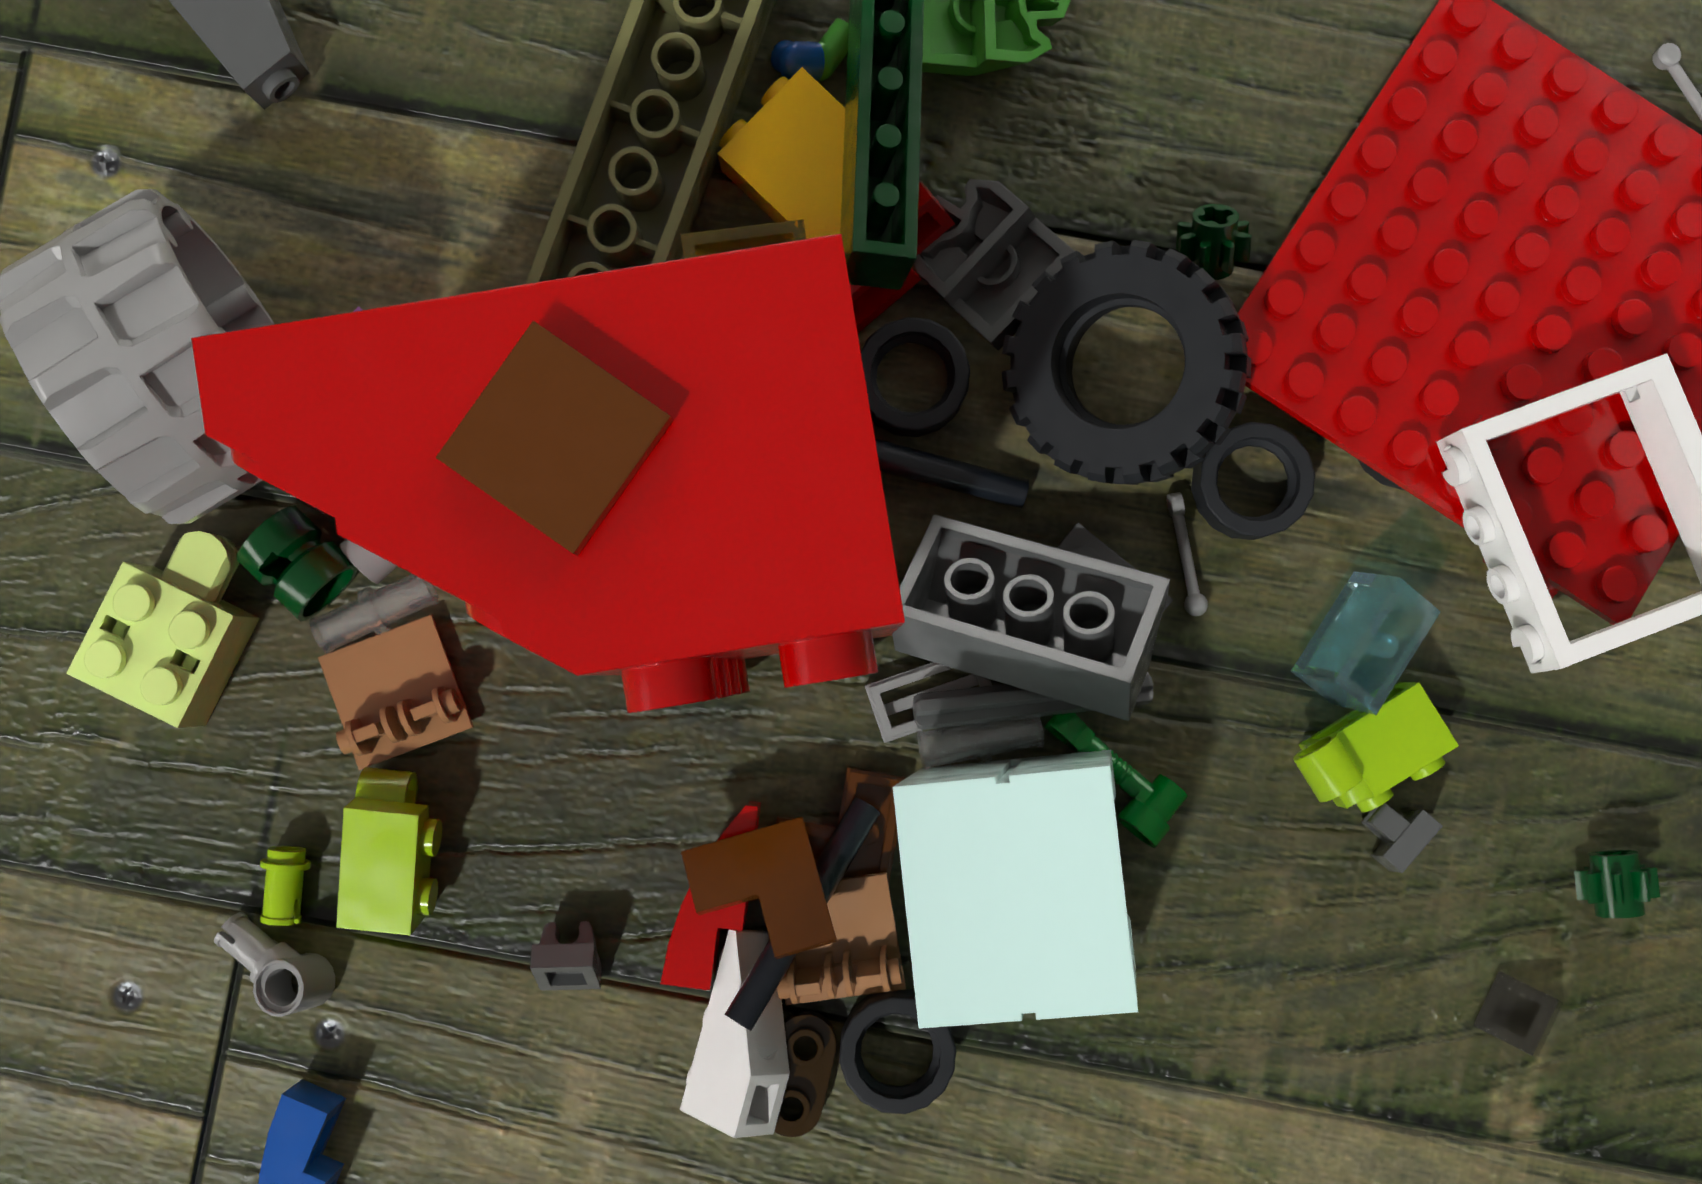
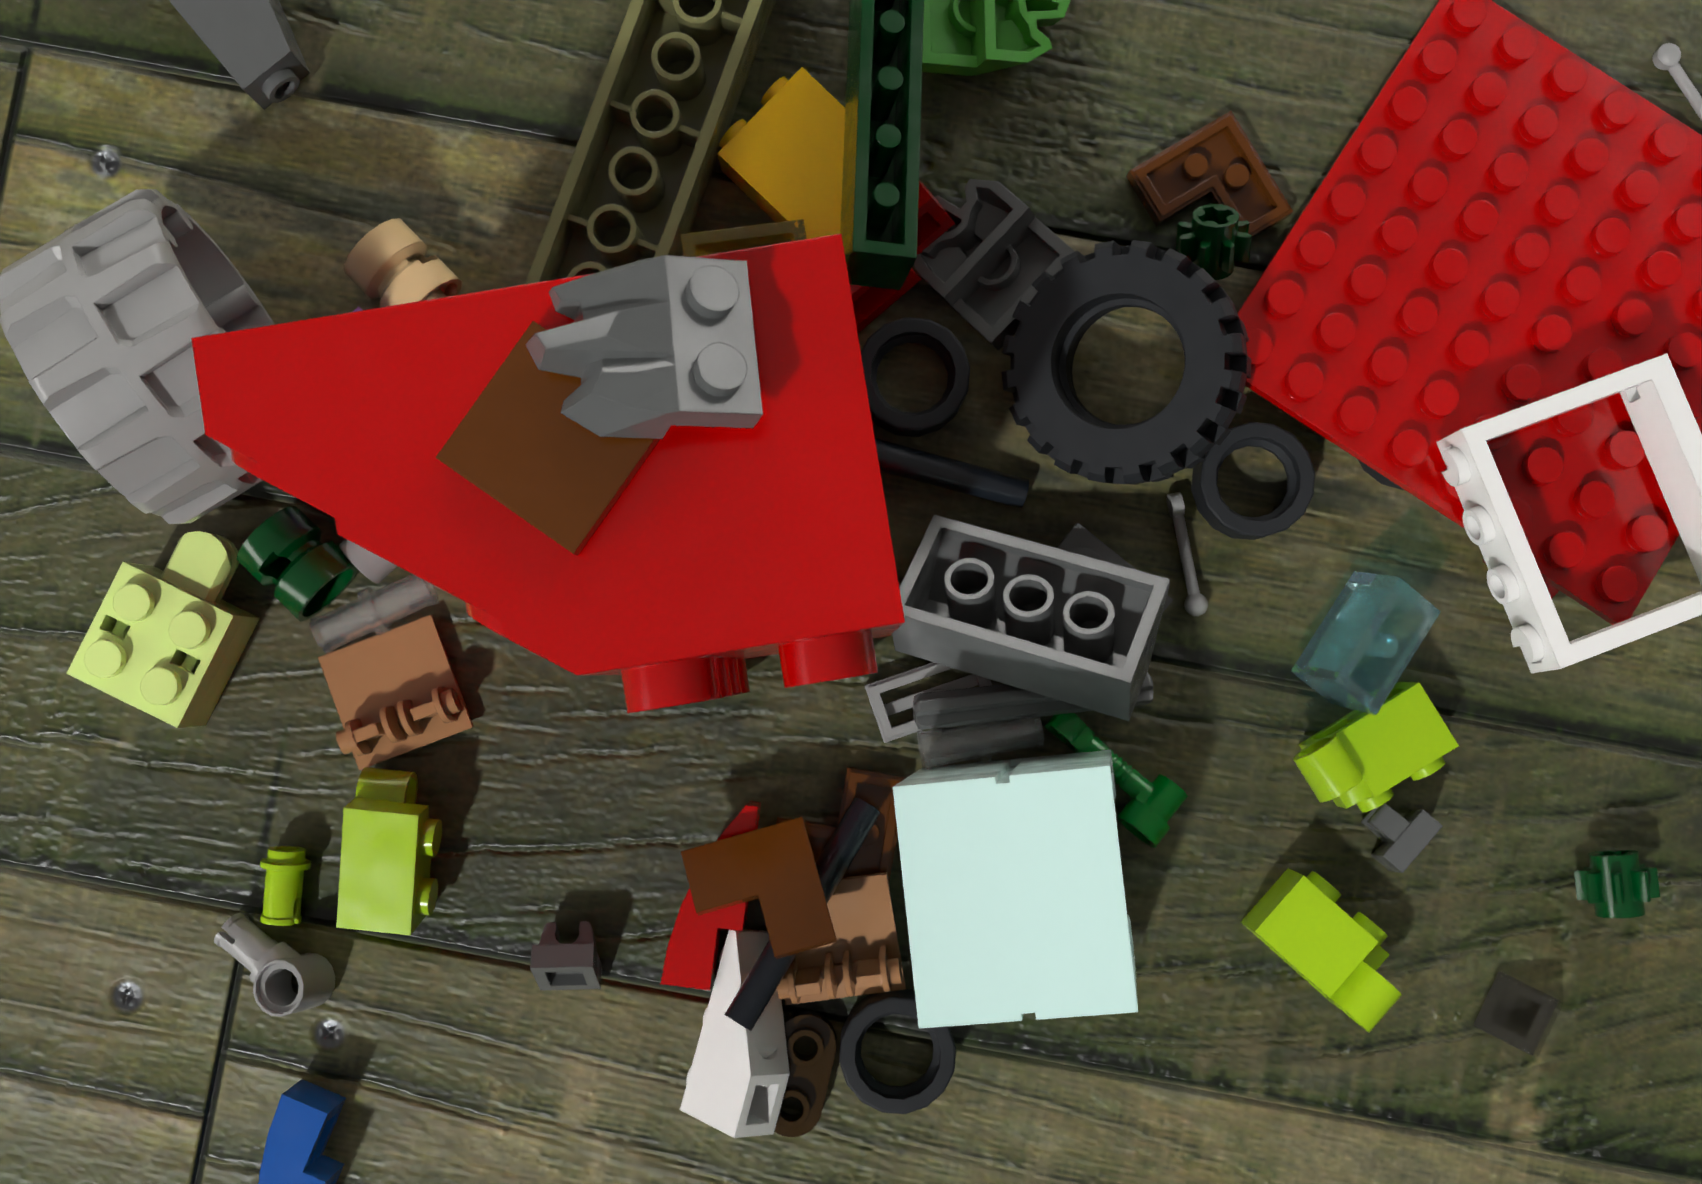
arm [771,18,849,81] -> none
none -> tan wheel [344,218,462,307]
none -> dark grey plate [525,255,763,439]
none -> reddish brown tile [1126,111,1293,238]
none -> lime hinge [1241,868,1402,1033]

